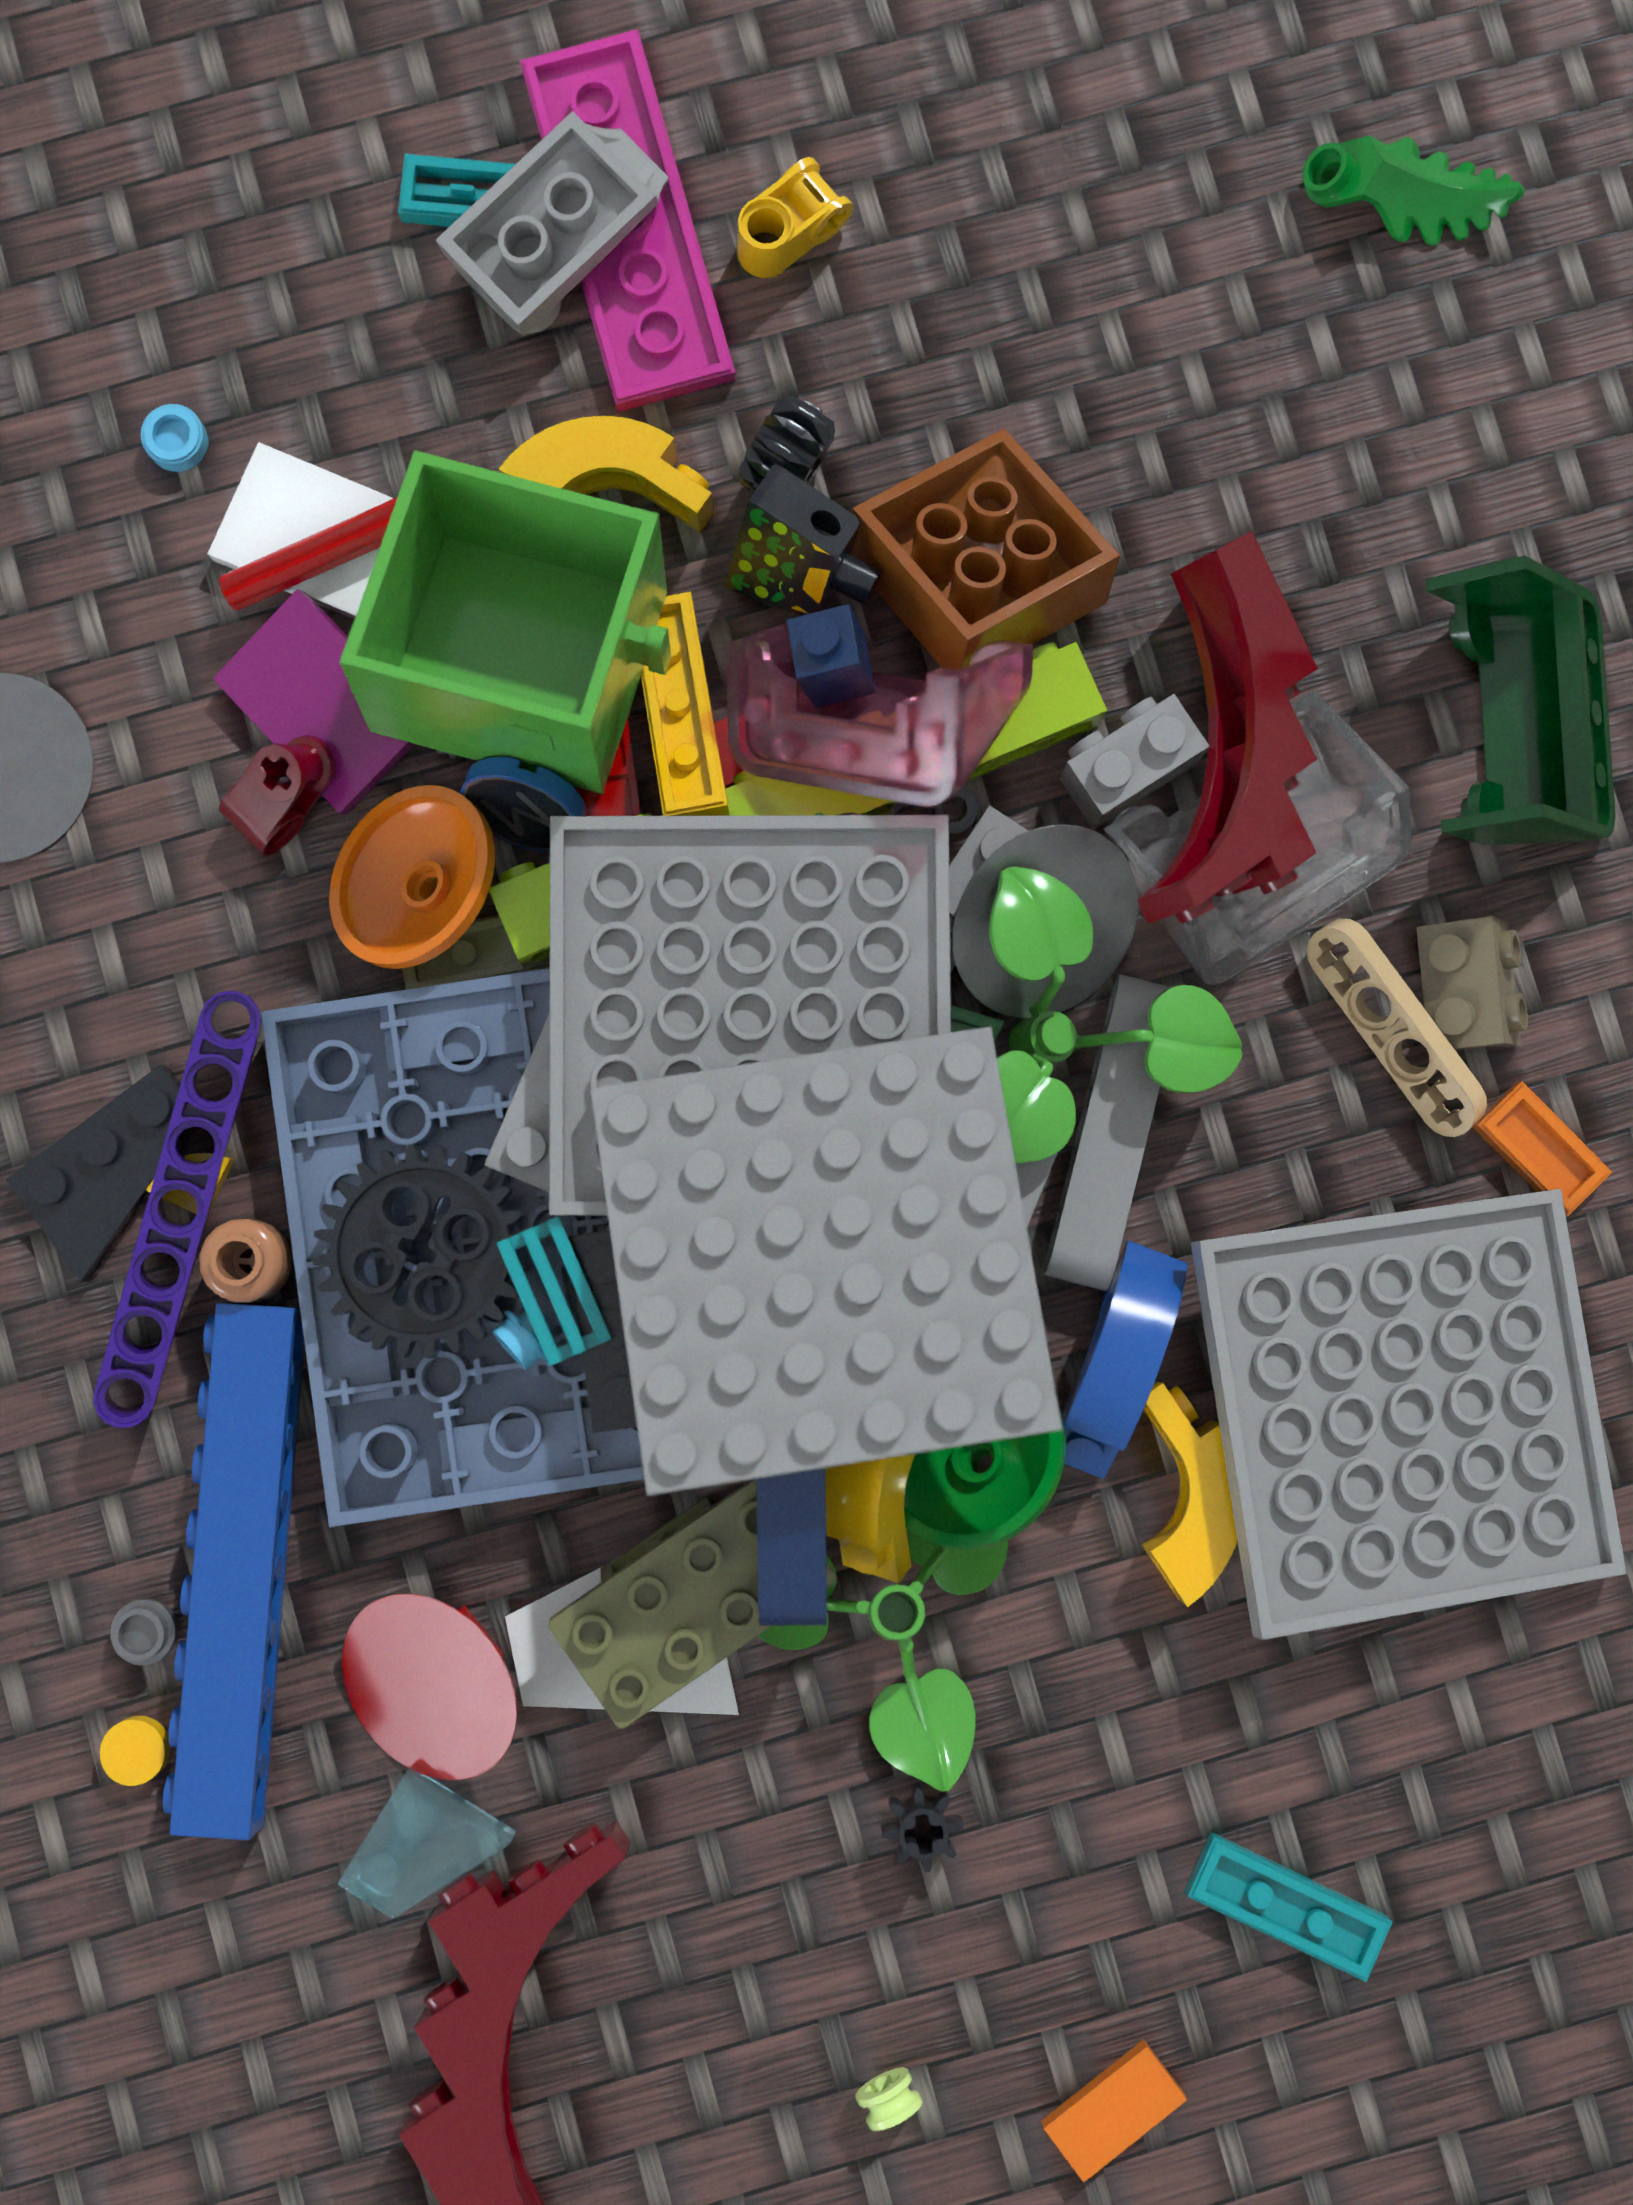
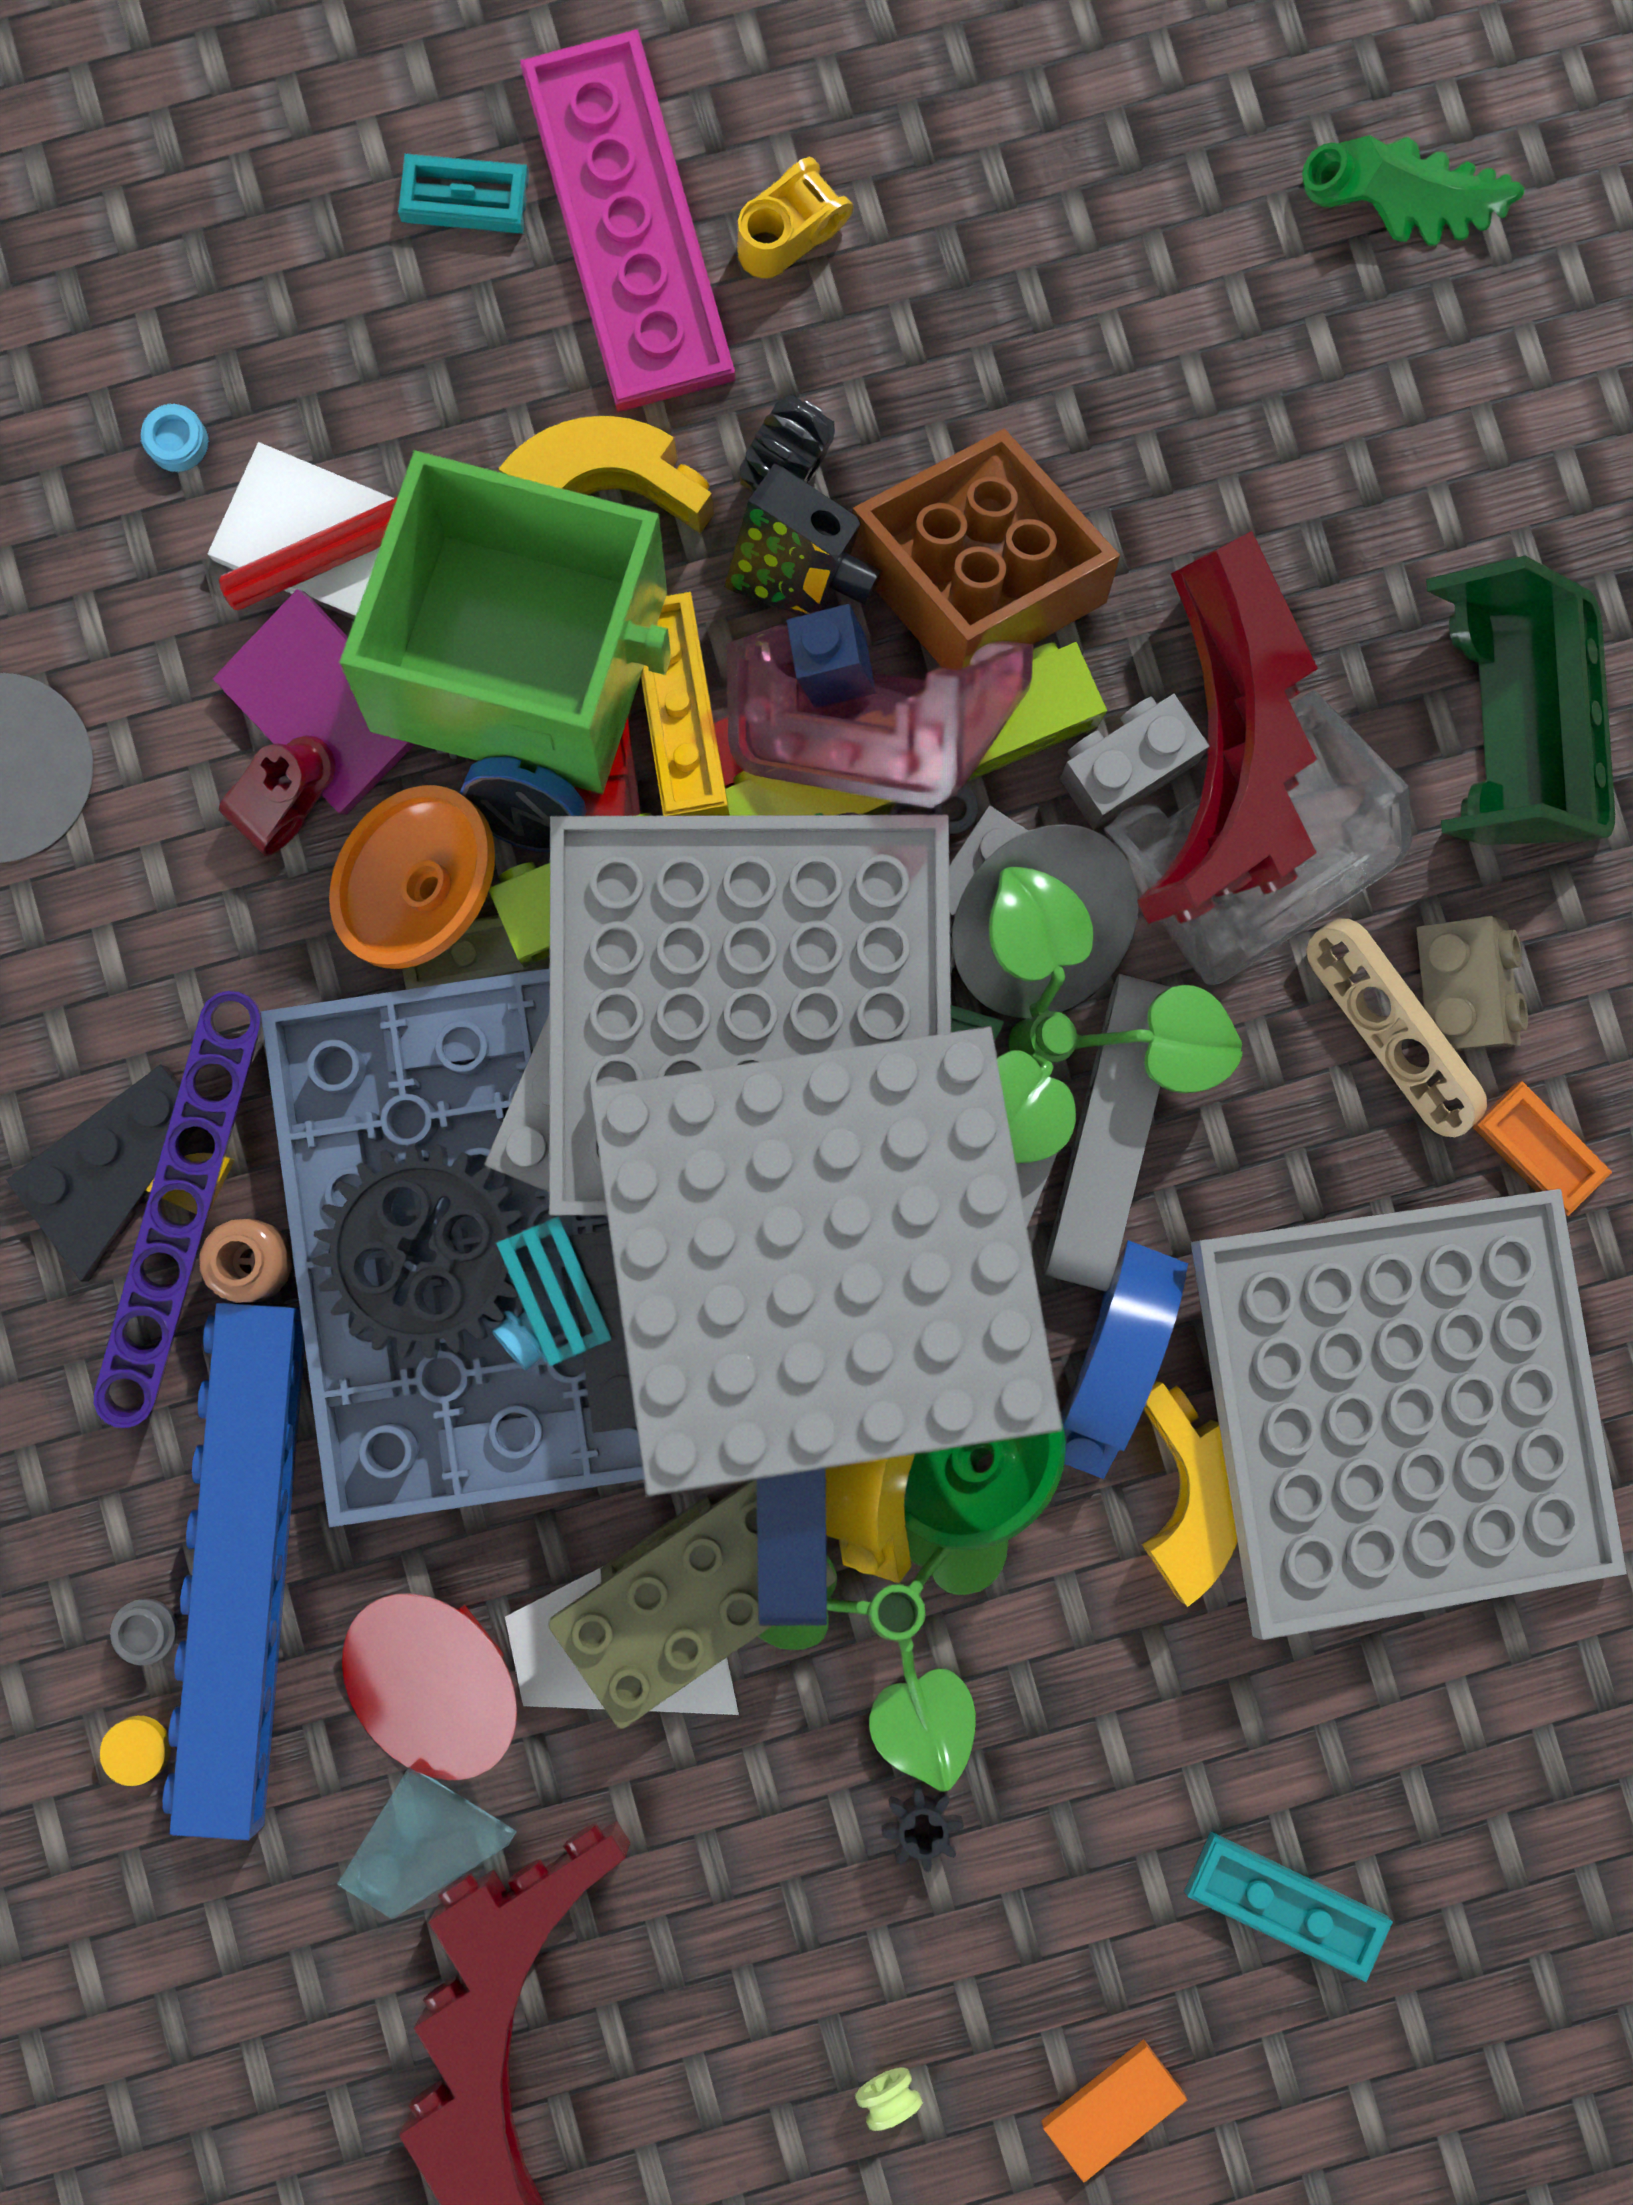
light grey slope [436,111,669,336] -> none

